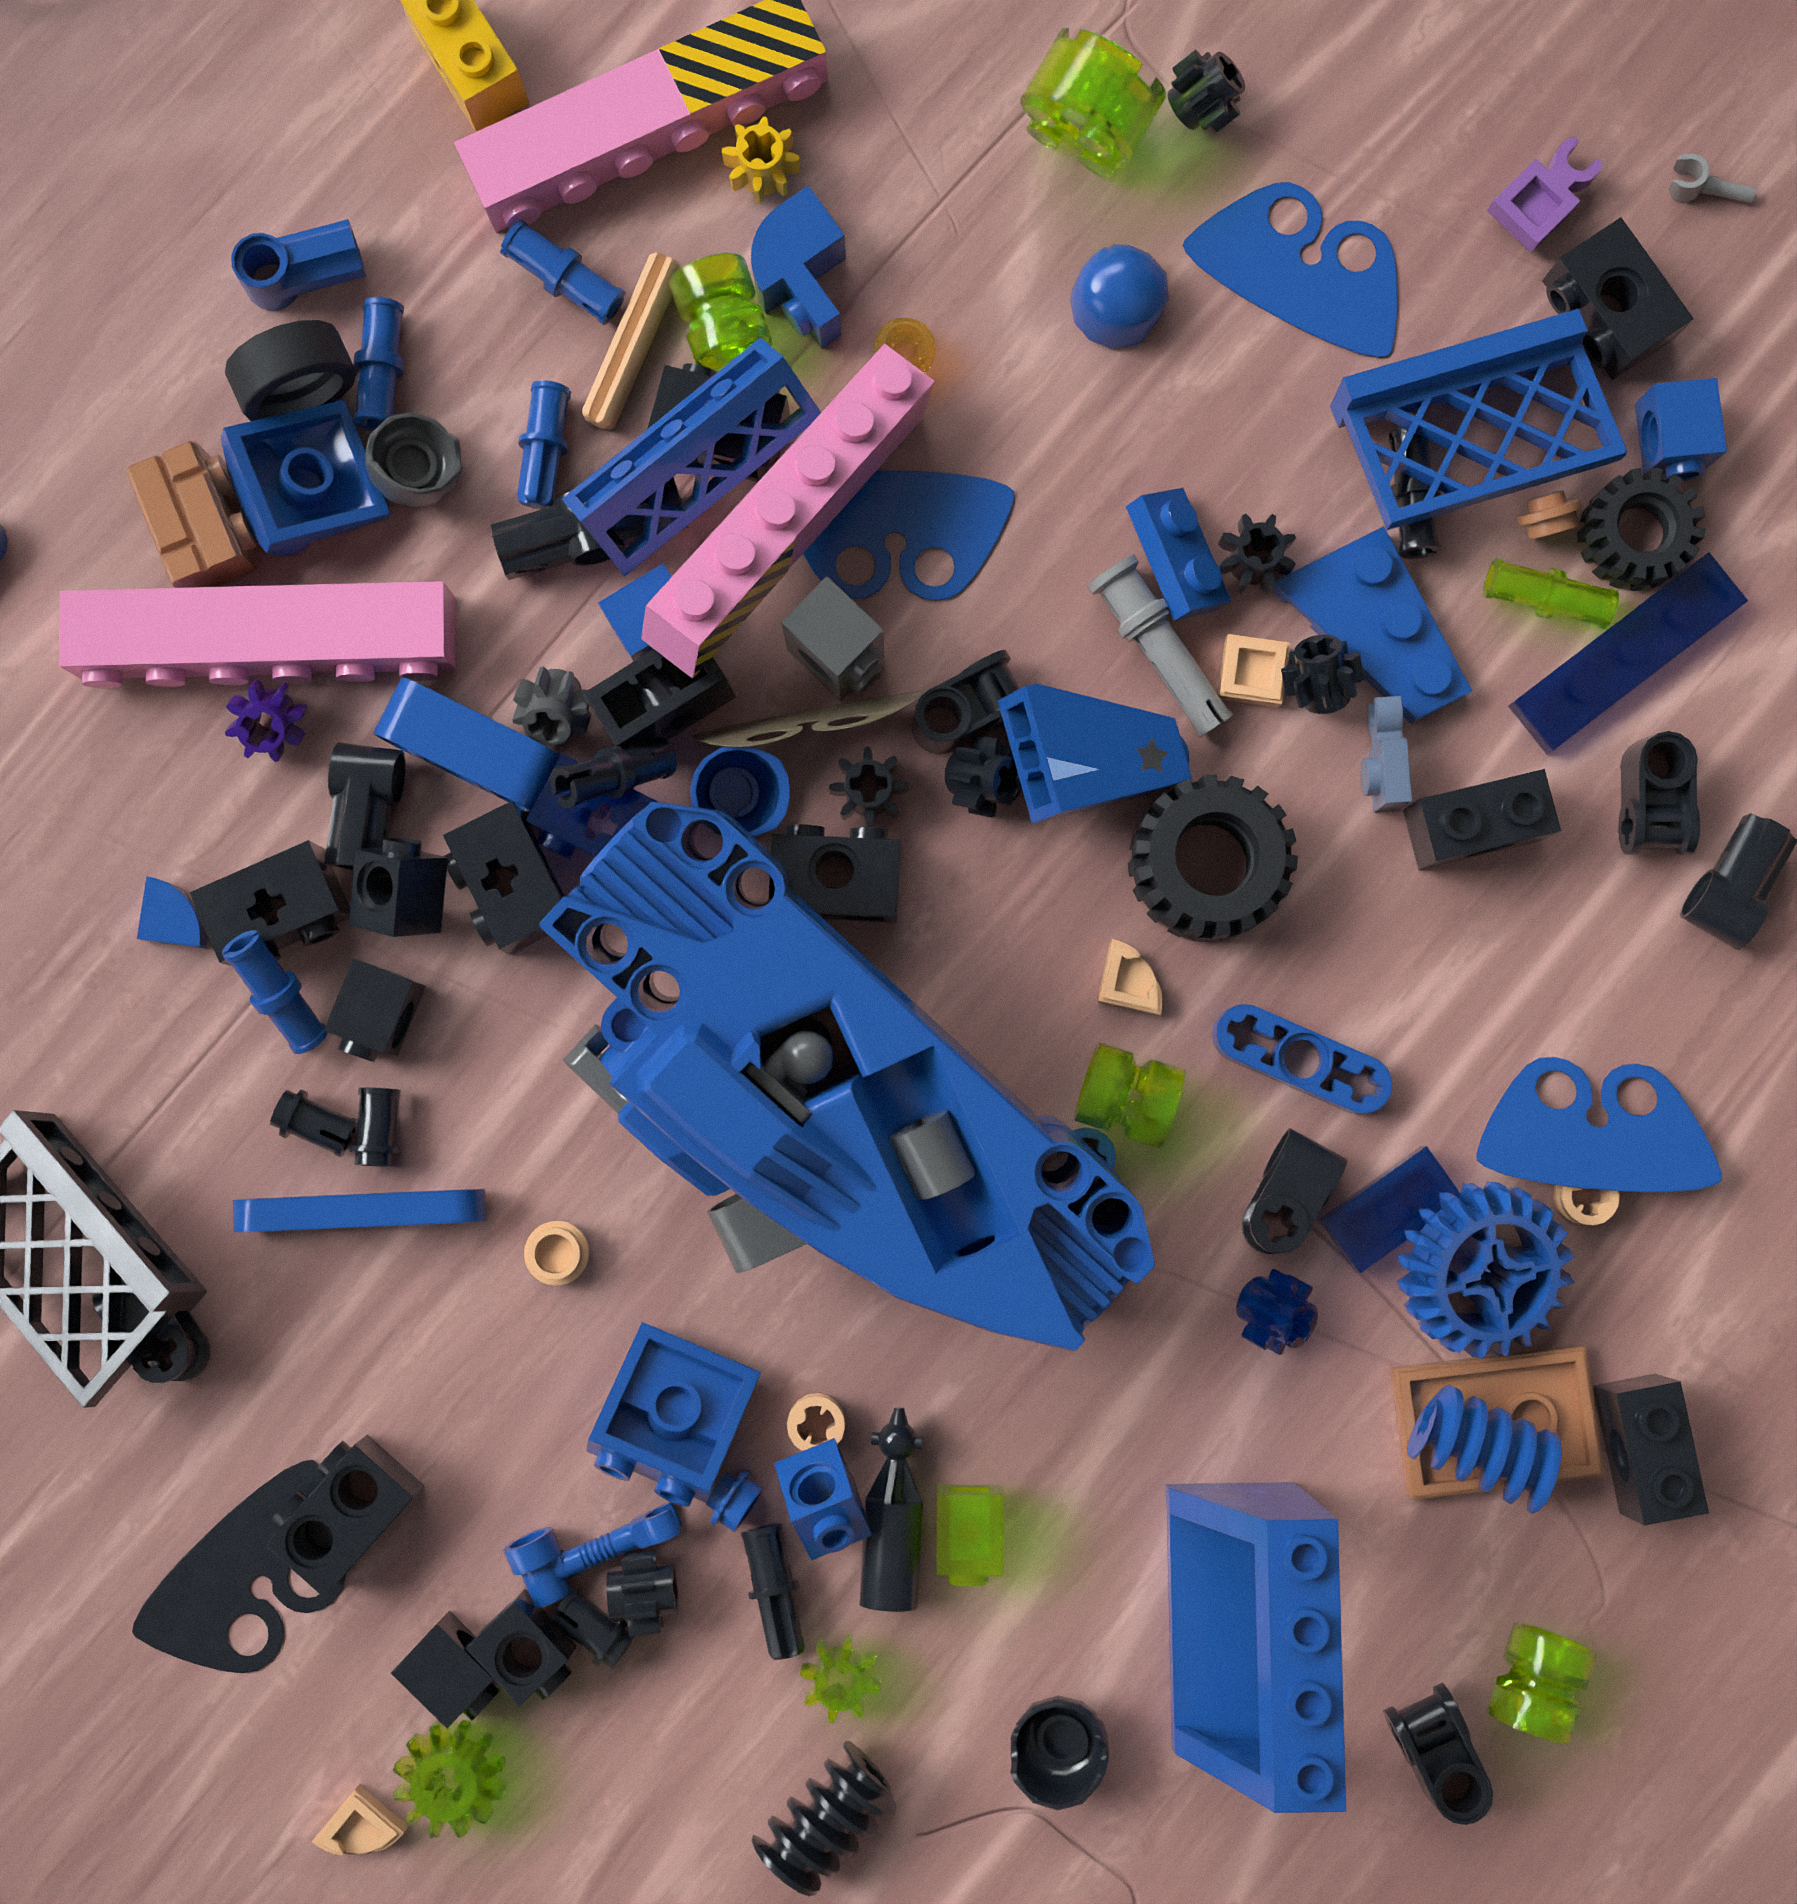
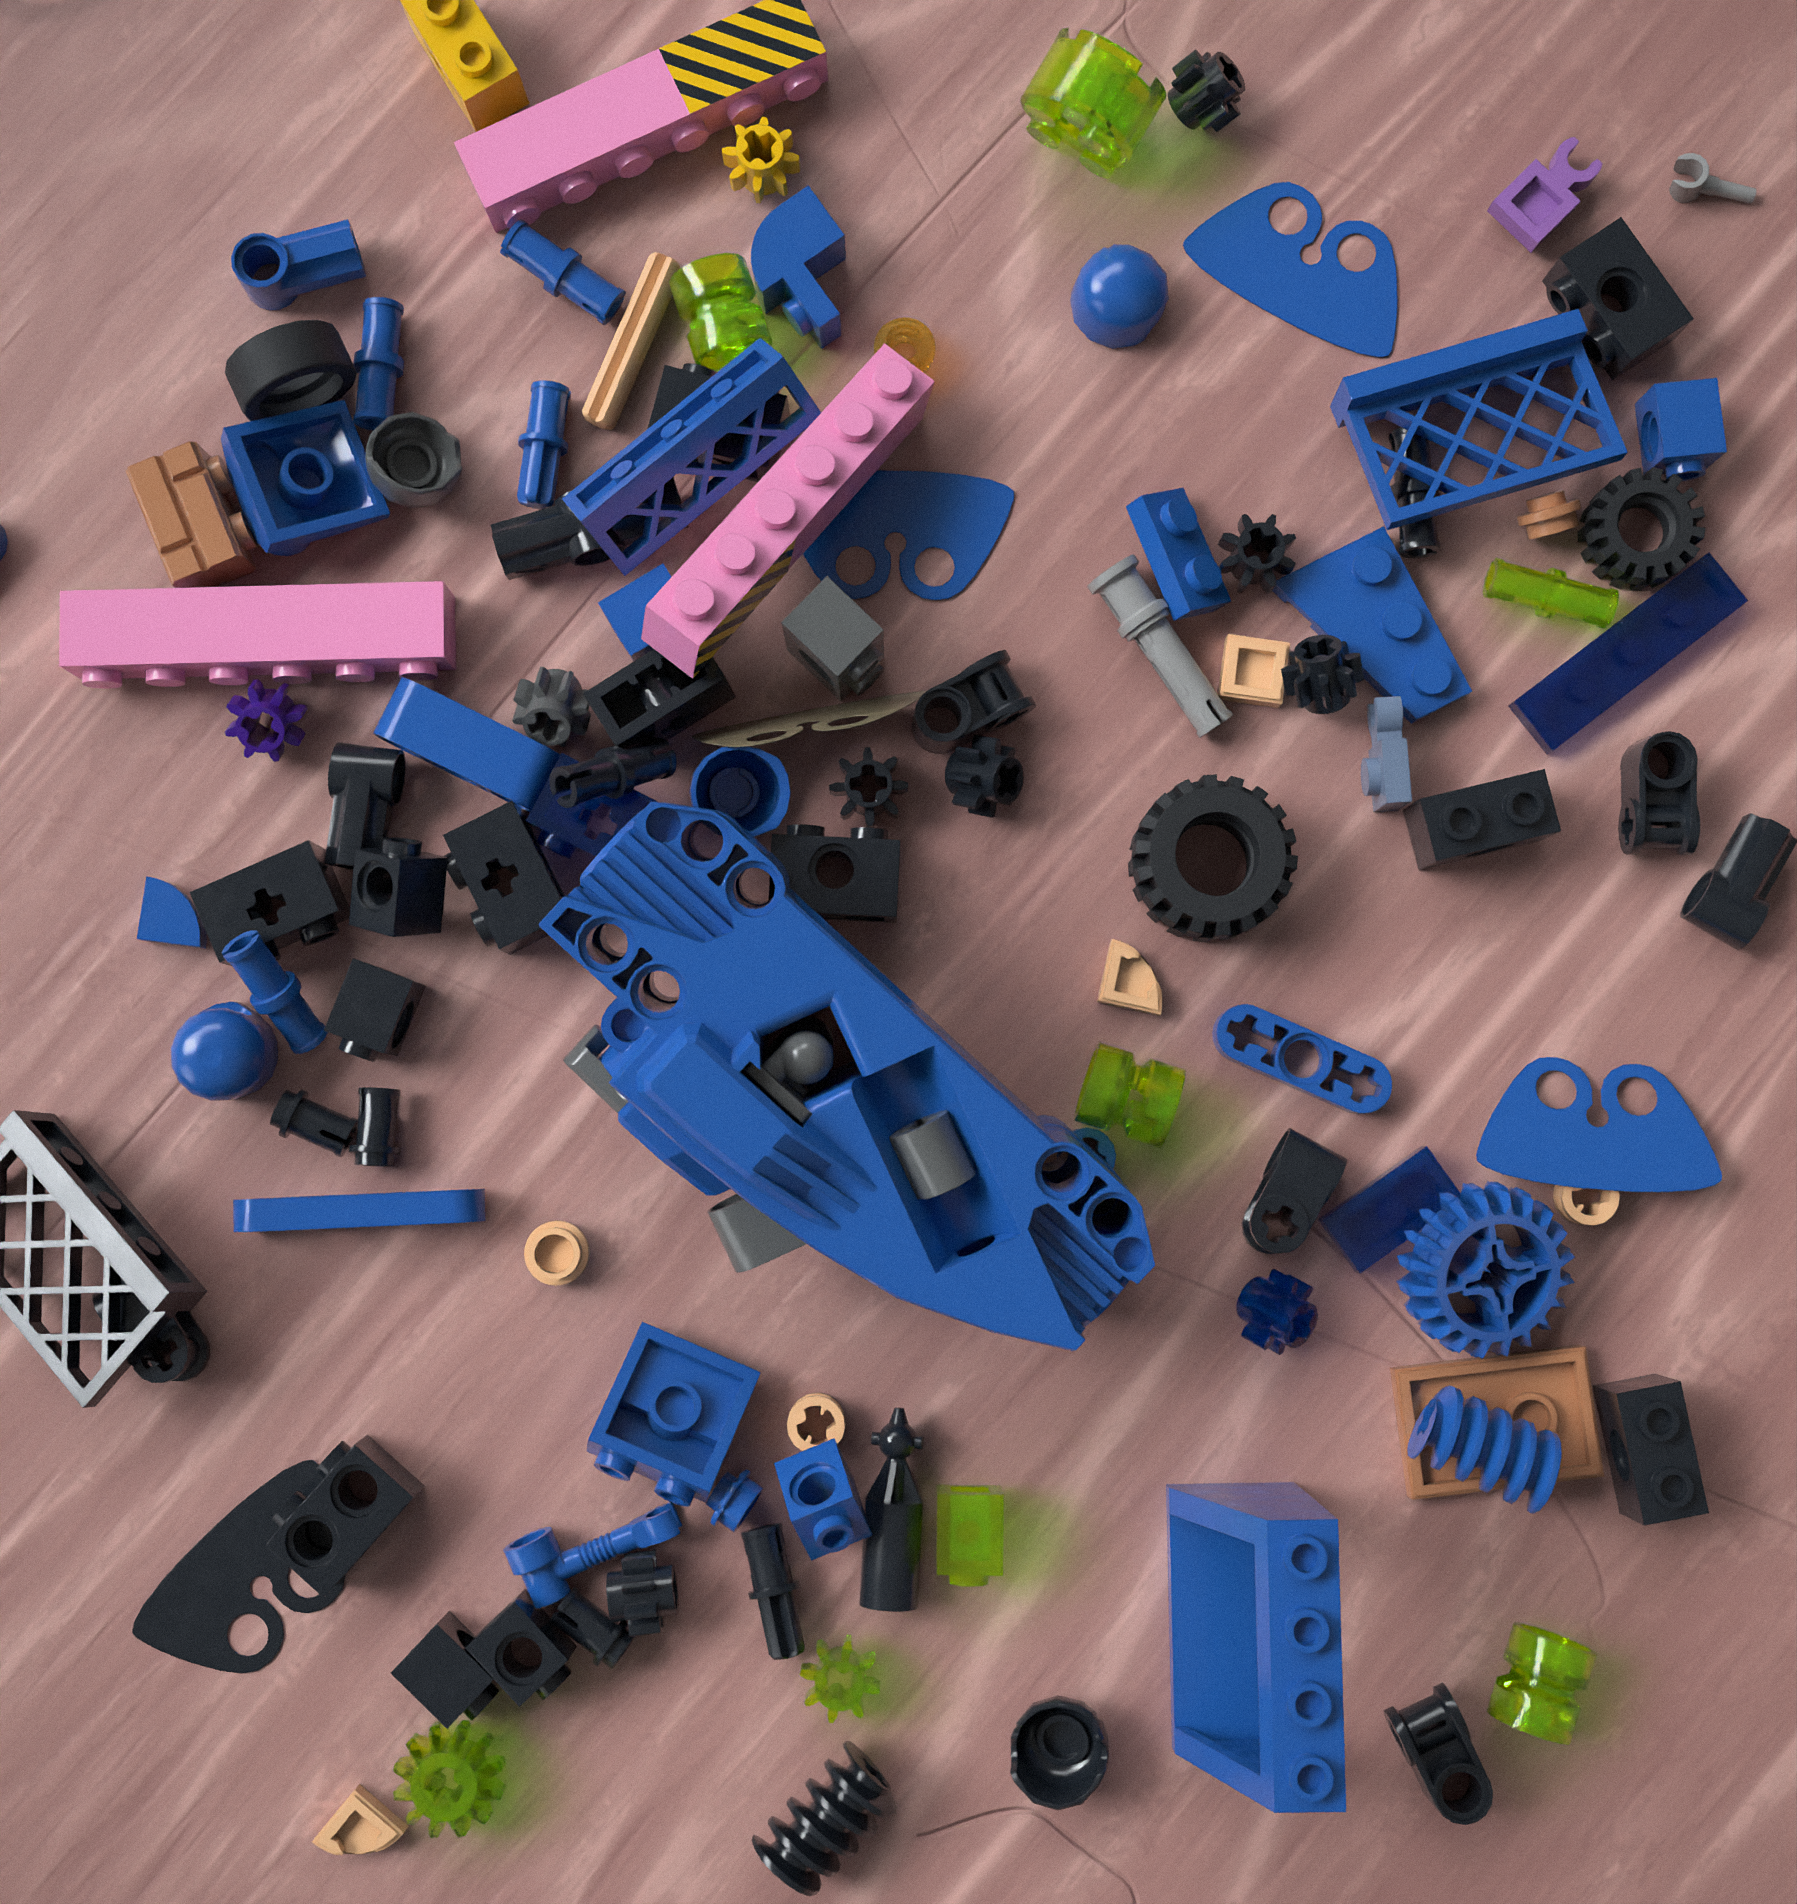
blue slope [998,683,1192,824] -> none
none -> blue helmet [170,1002,278,1101]

